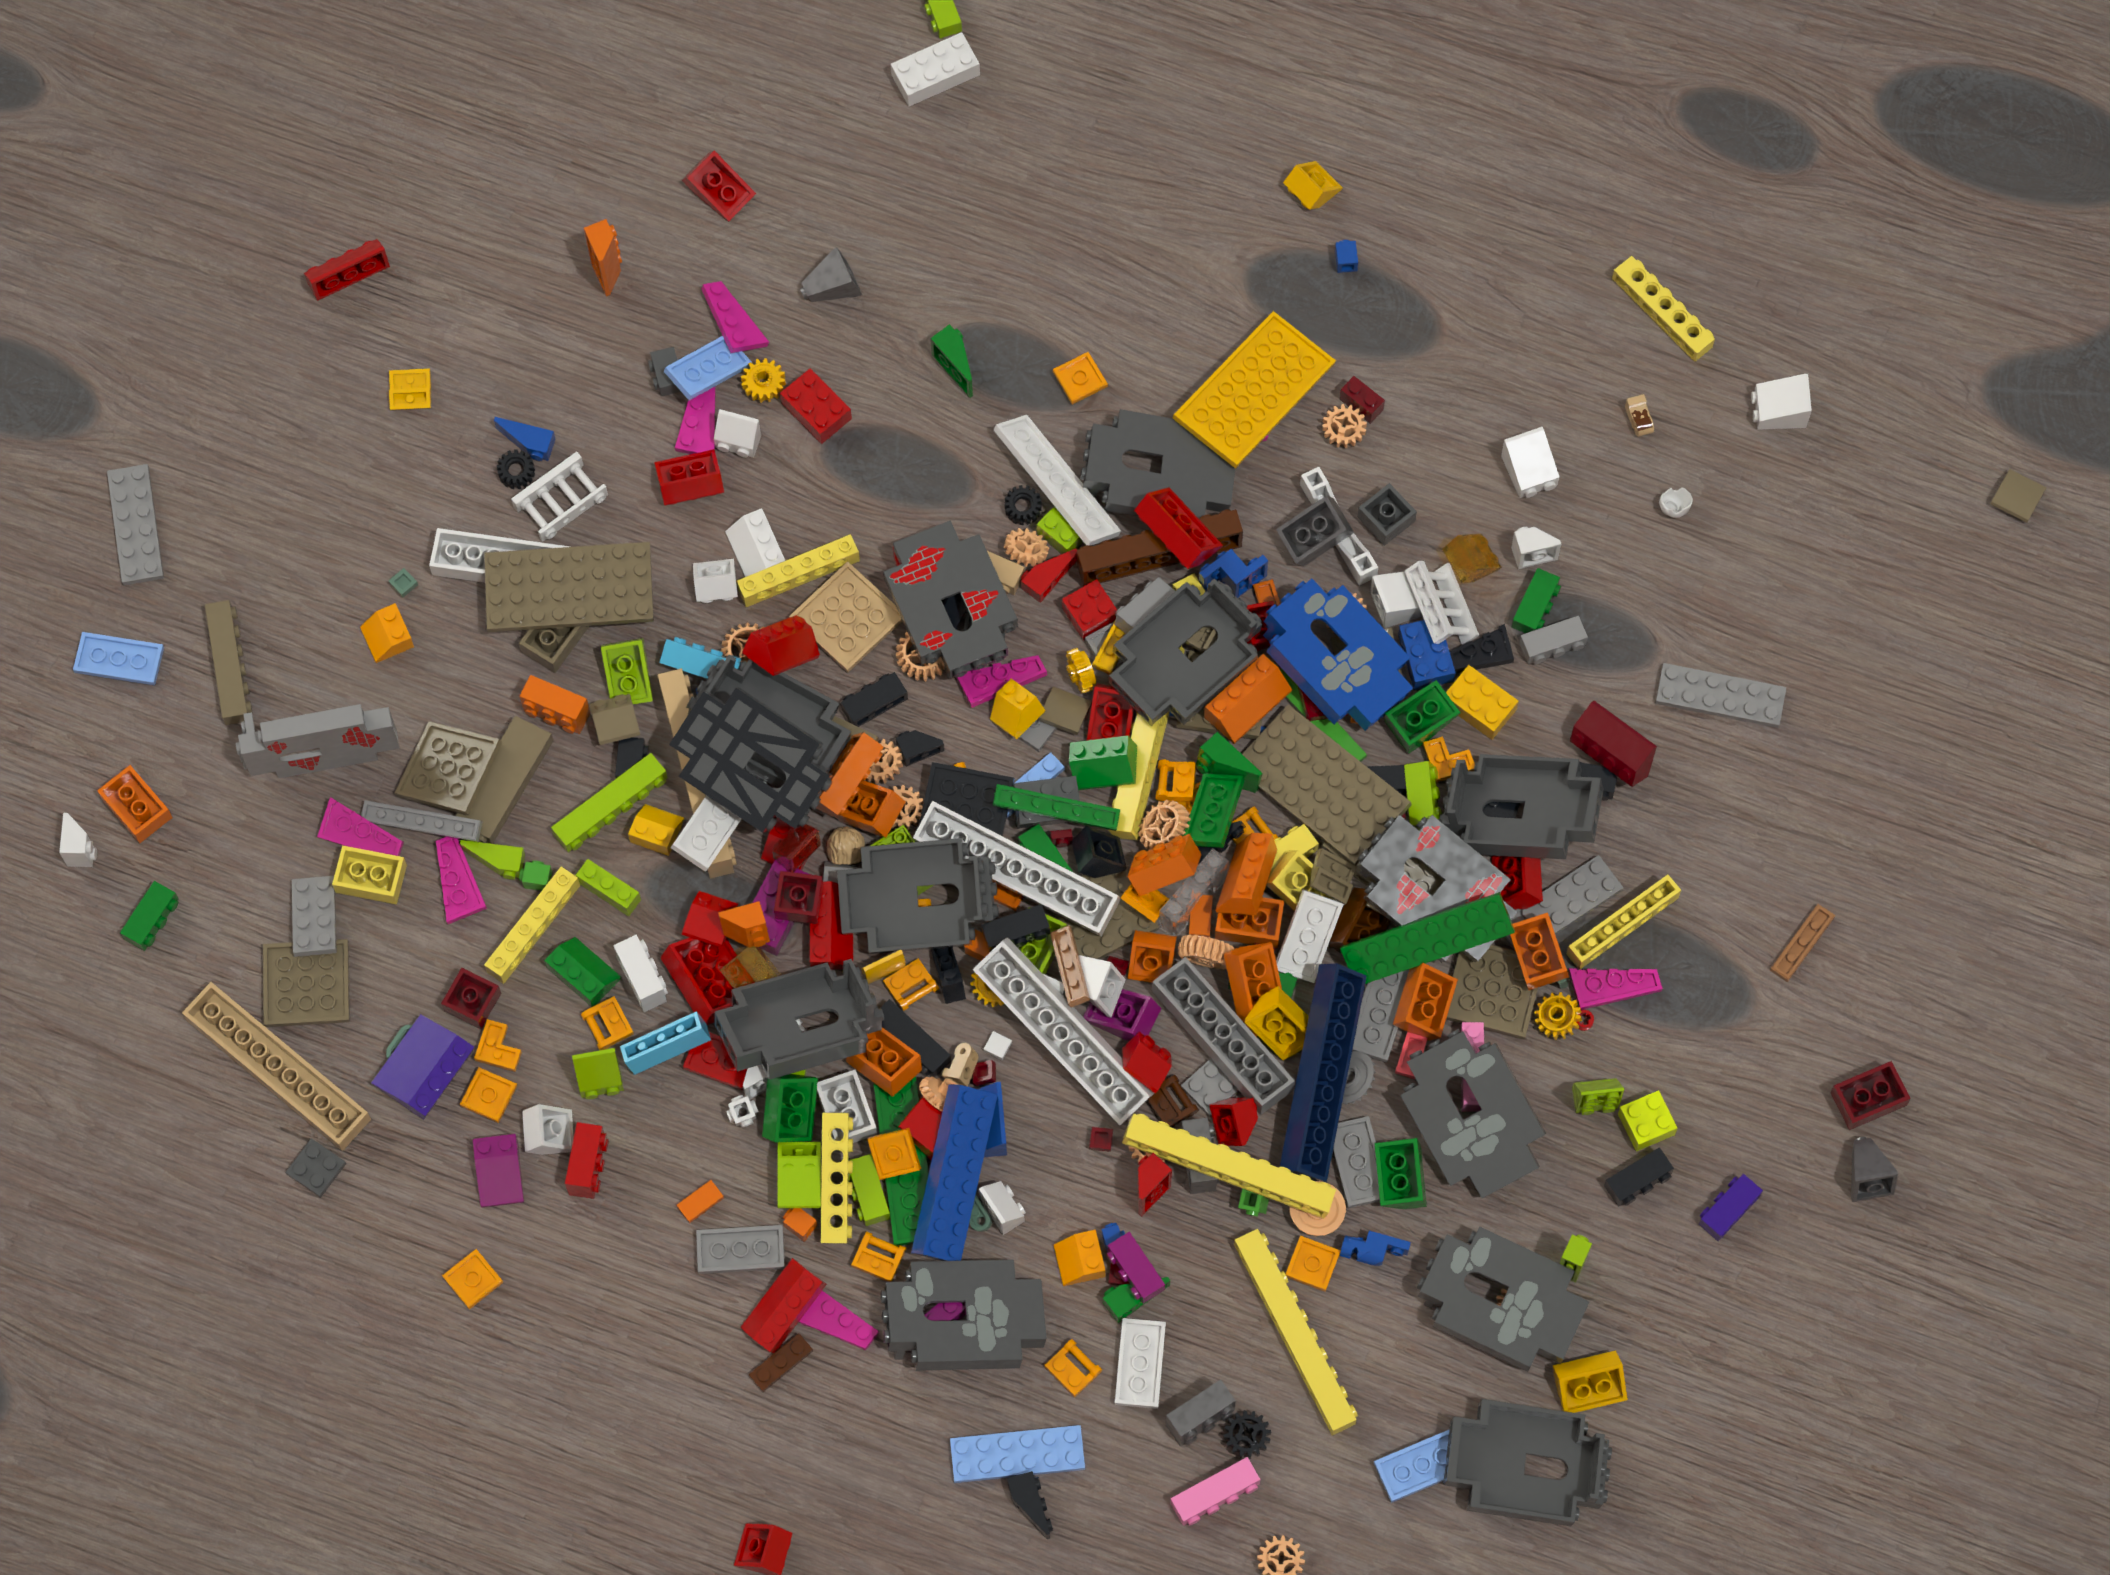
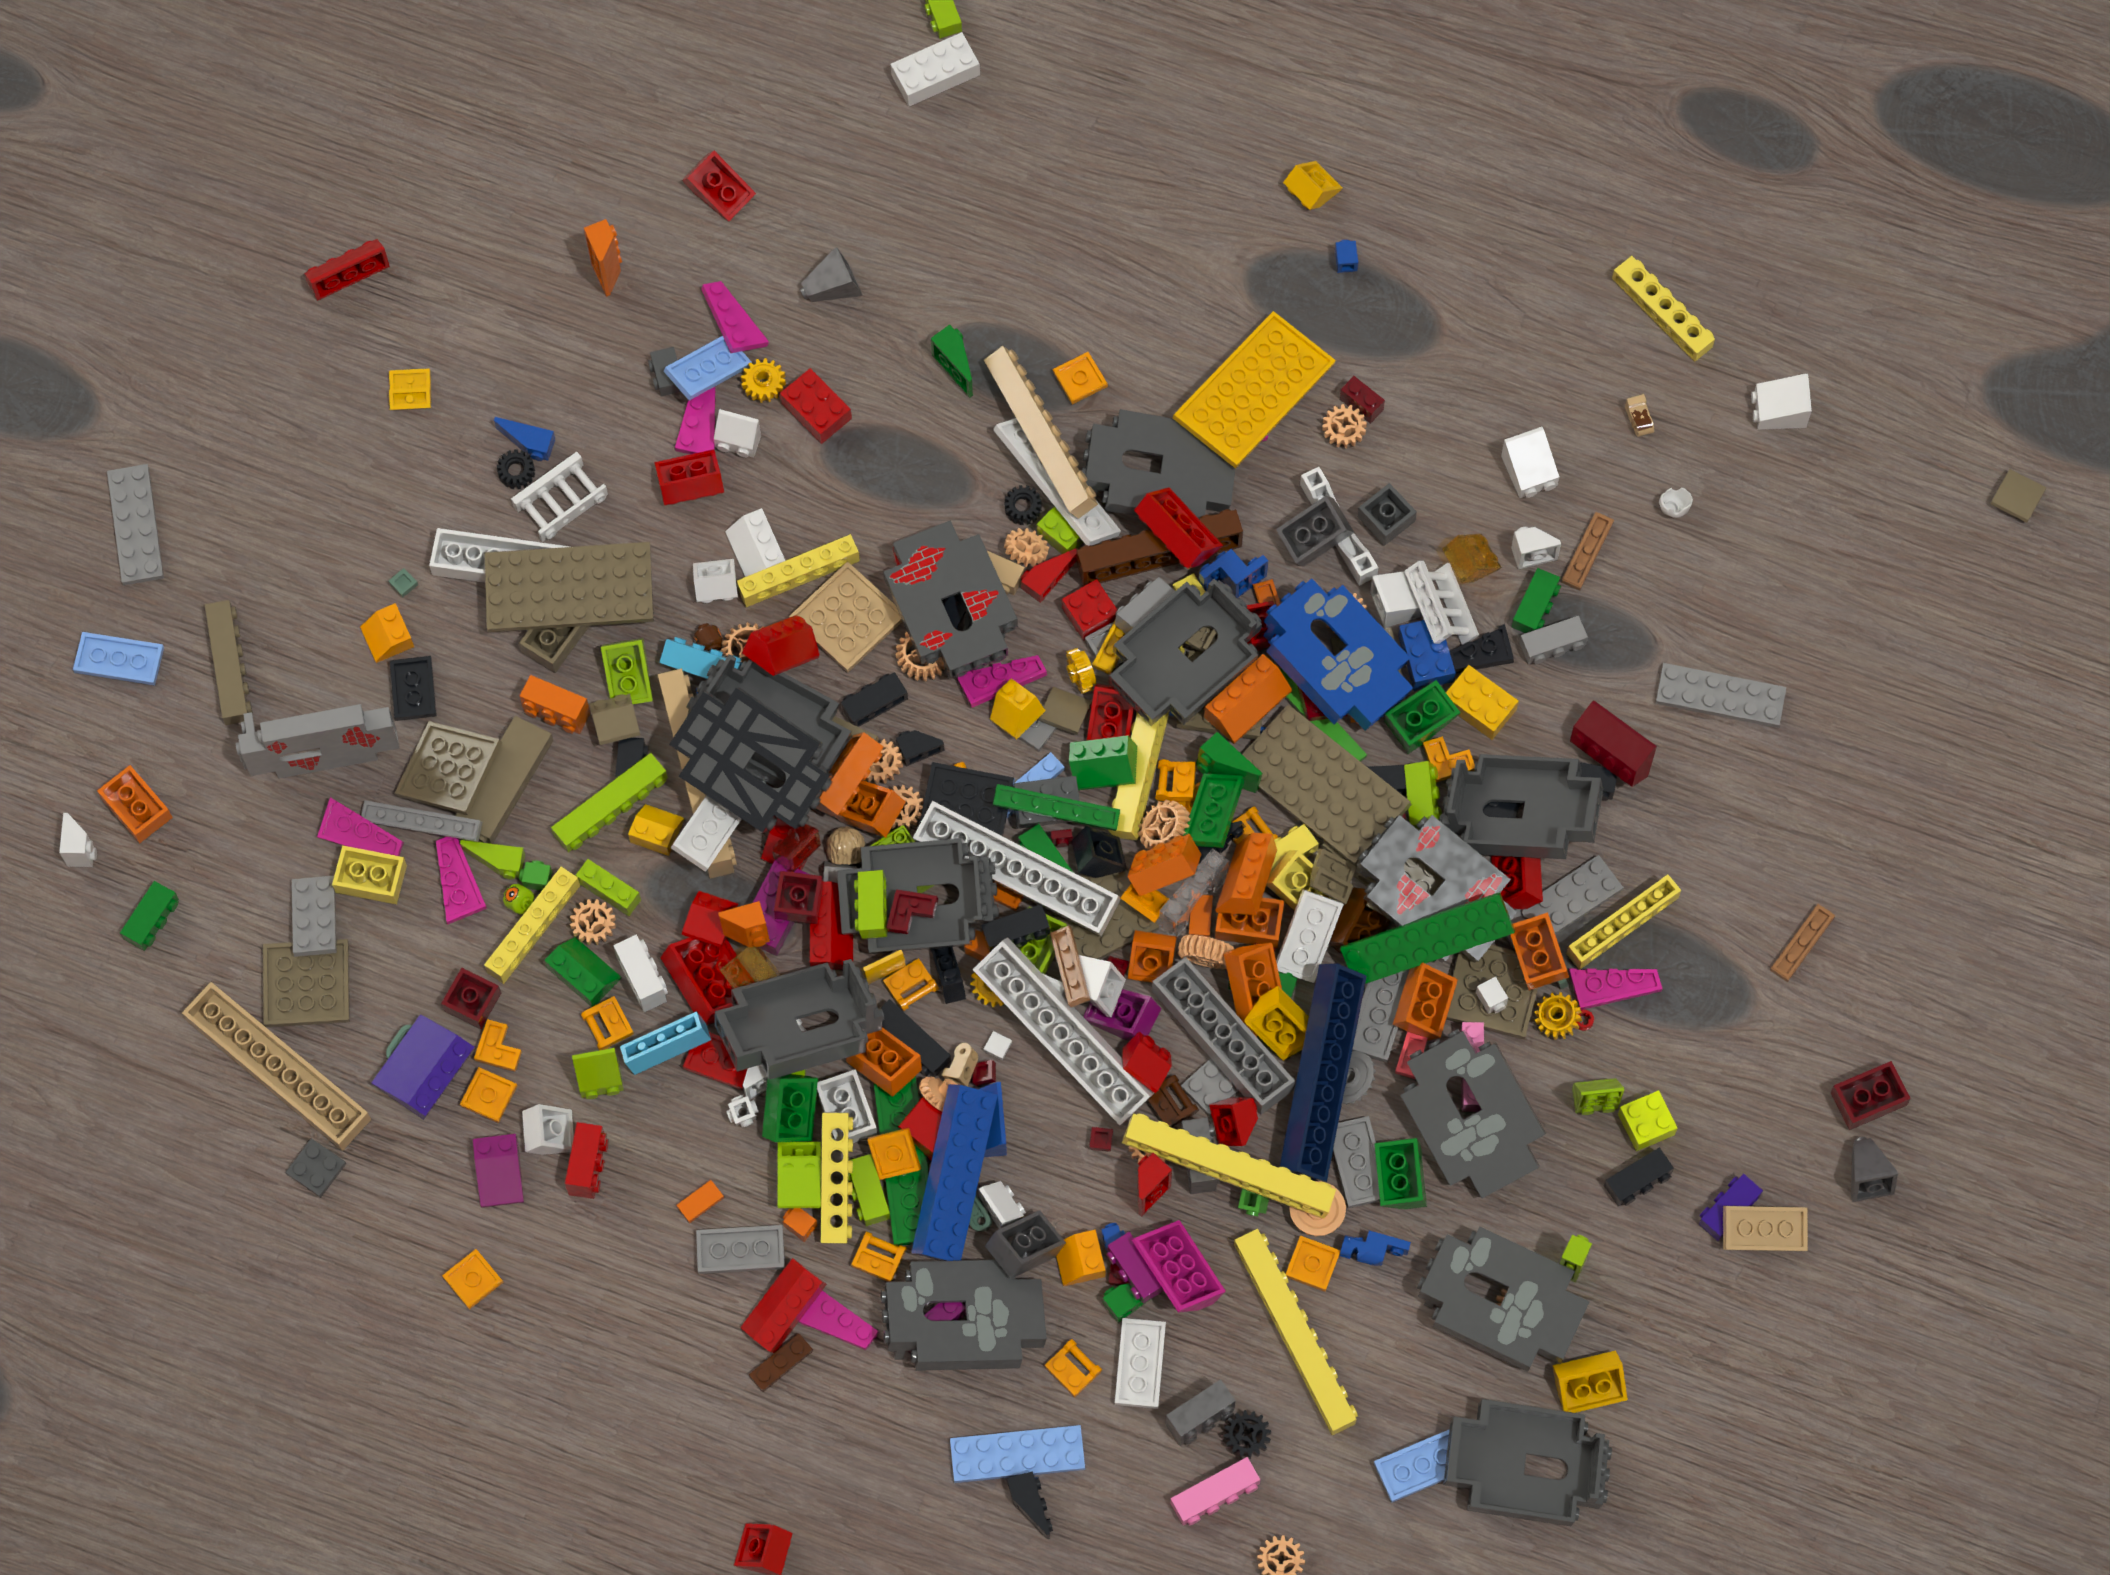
none -> black plate [390,656,437,721]
none -> lime head [503,884,535,914]
none -> light nougat gear [570,899,616,945]
none -> reddish brown head [694,623,724,652]
none -> lime brick [854,870,887,939]
none -> dark red plate [887,889,938,934]
none -> tan brick [984,346,1098,519]
none -> flat silver brick [985,1210,1066,1279]
none -> dark pink slope [1132,1220,1226,1313]
none -> white brick [1476,977,1508,1014]
none -> medium nougat tile [1561,512,1614,591]
none -> tan plate [1723,1206,1808,1251]

